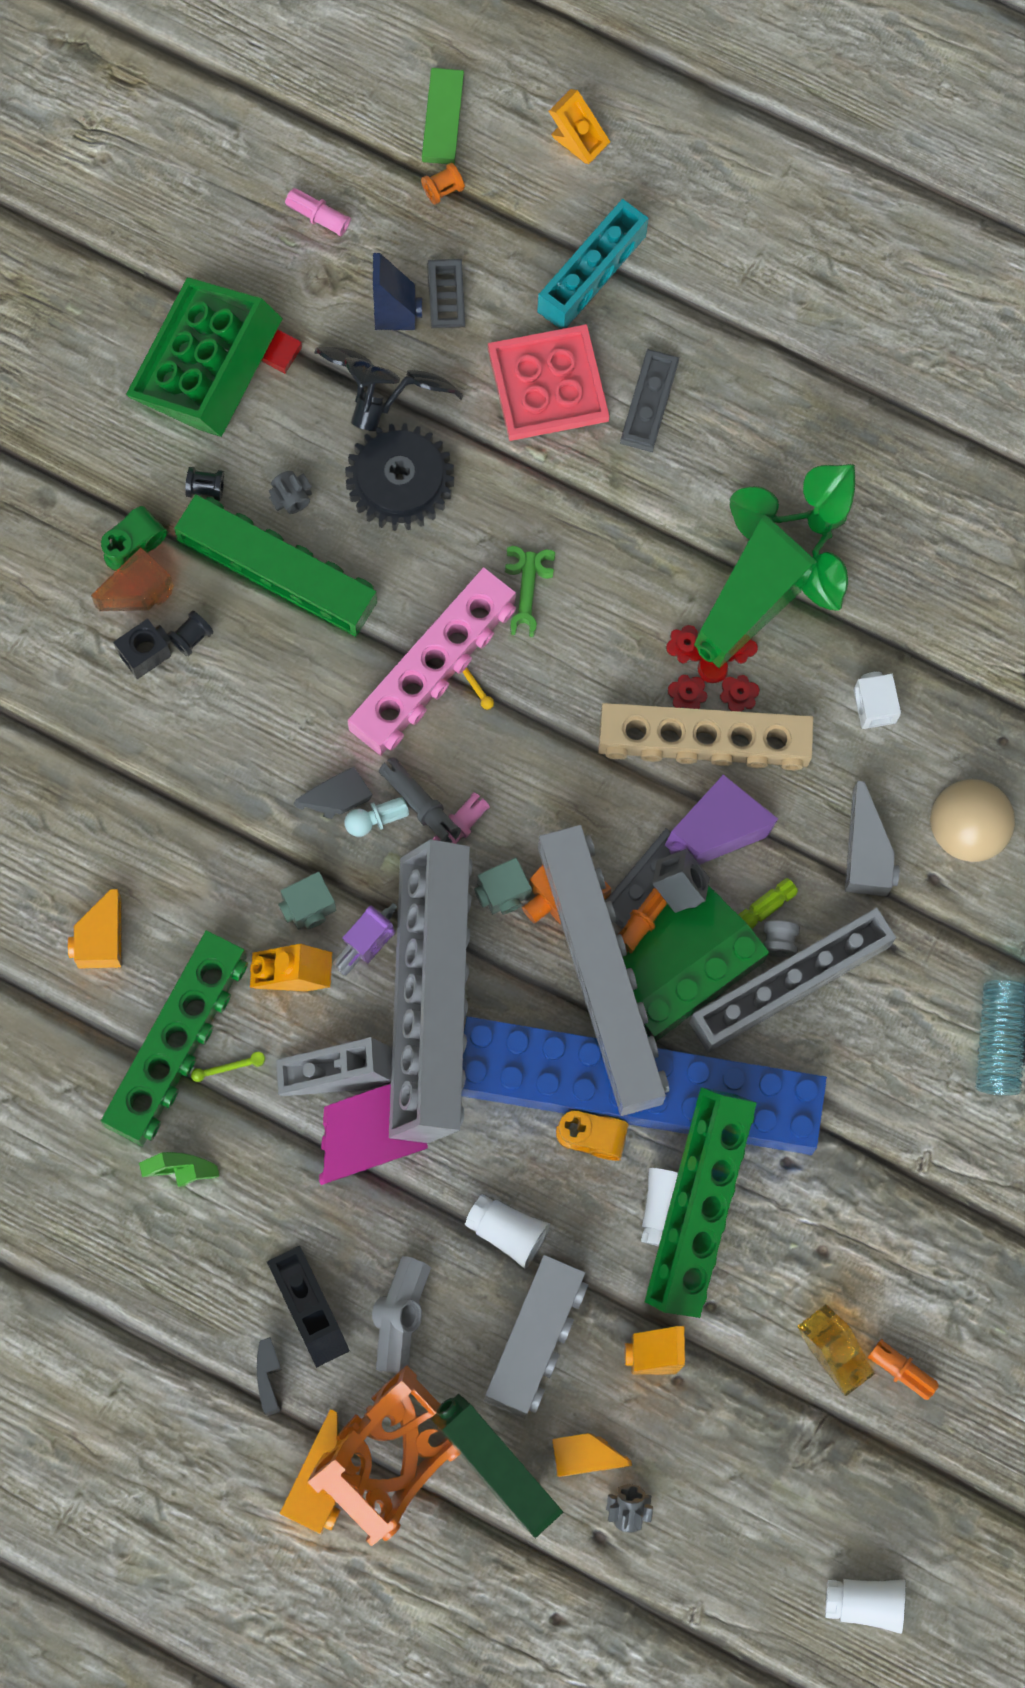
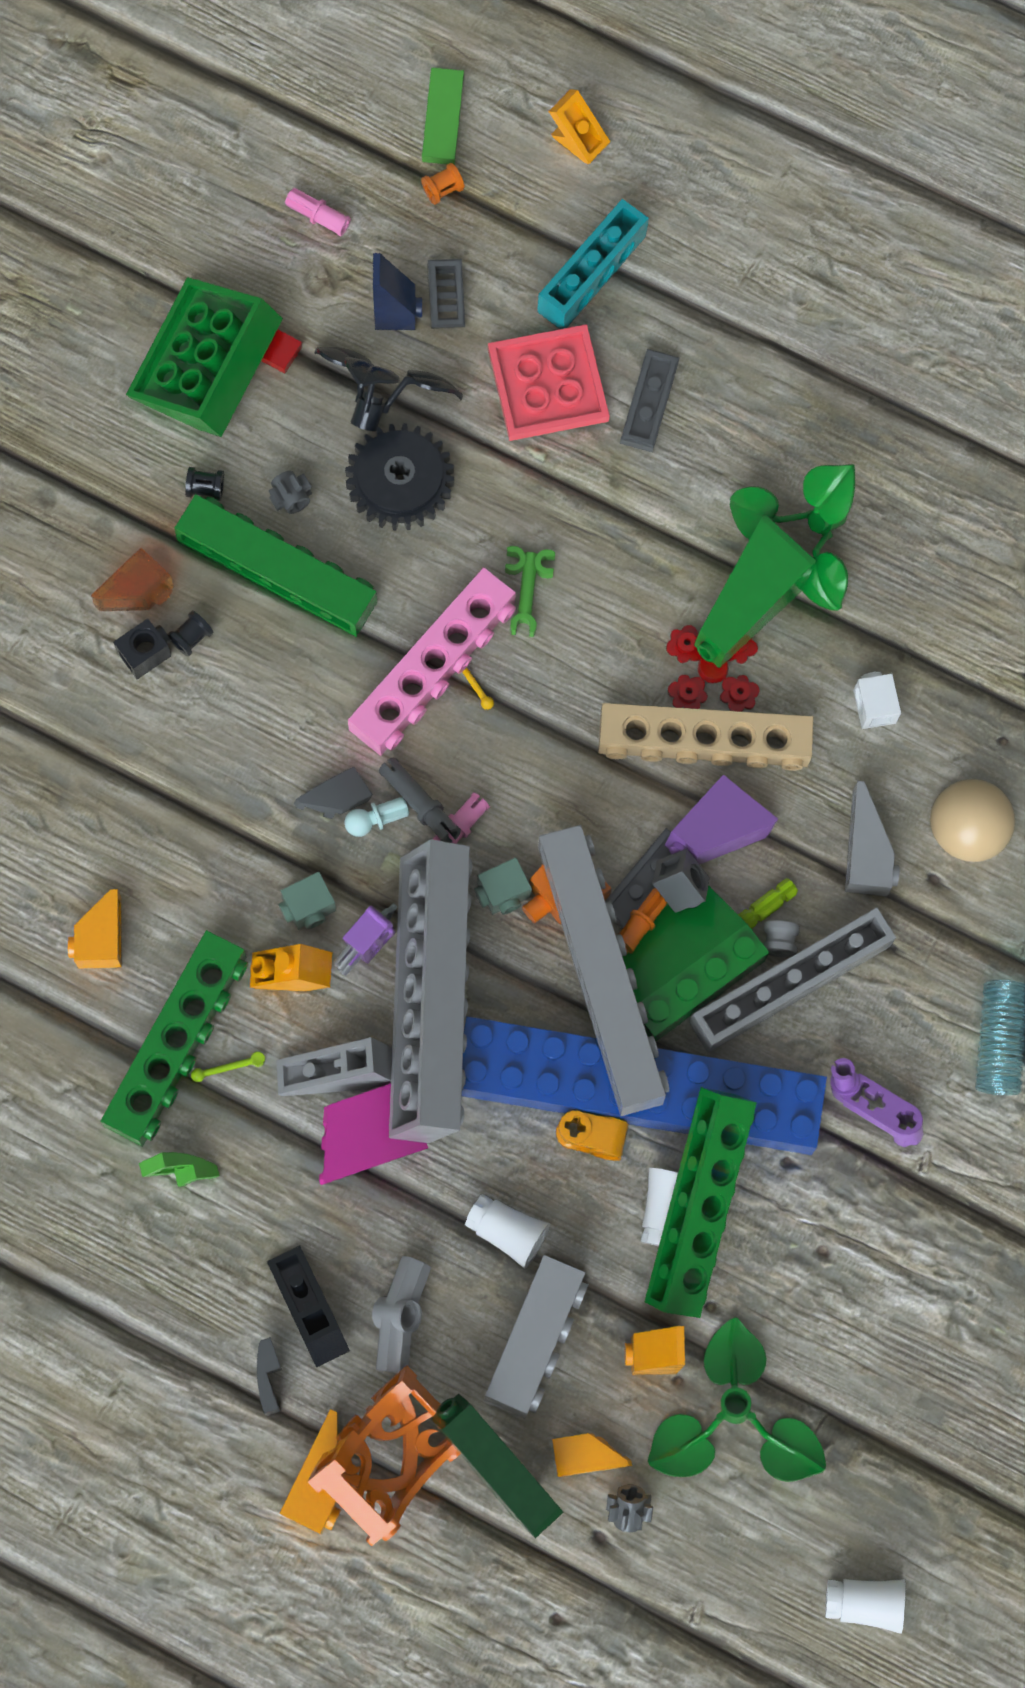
green piece [101,506,168,571] -> none
clear yellow slope [797,1304,875,1396] -> none
orange axle [867,1339,939,1400] -> none
none -> green plant [648,1317,826,1482]
none -> medium lavender beam [830,1058,924,1147]

